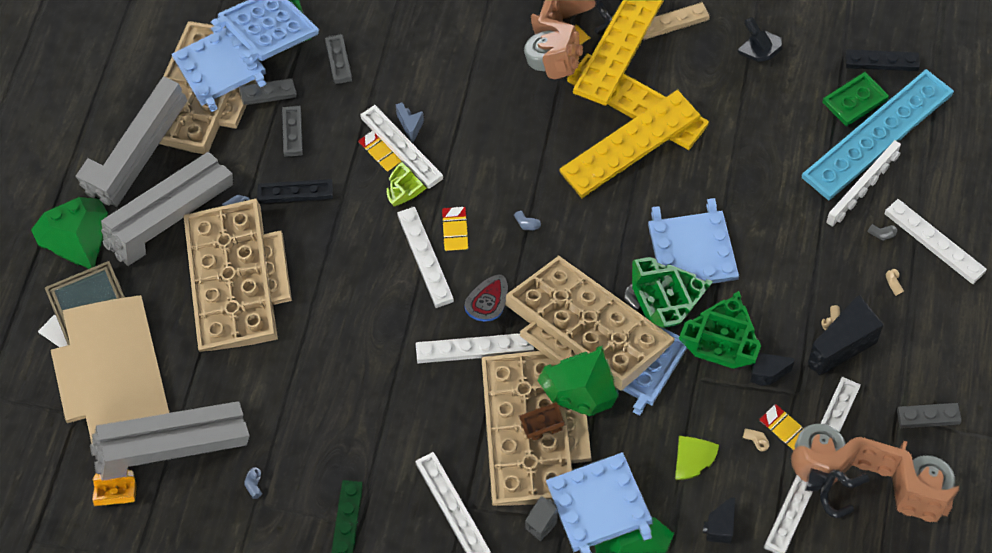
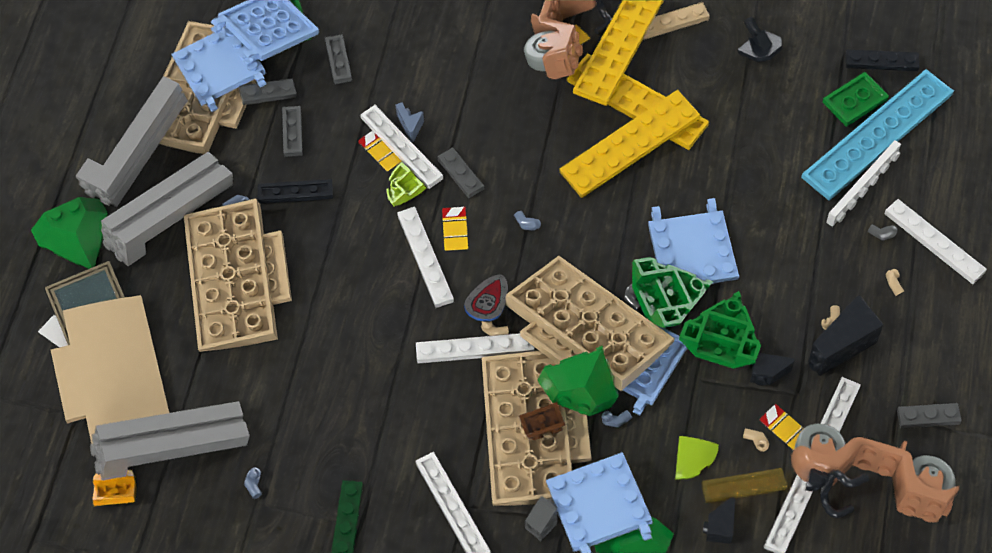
none -> dark grey plate [437,148,484,198]
none -> tan arm [481,321,509,336]
none -> sand blue arm [601,410,632,428]
none -> clear yellow plate [702,468,787,503]

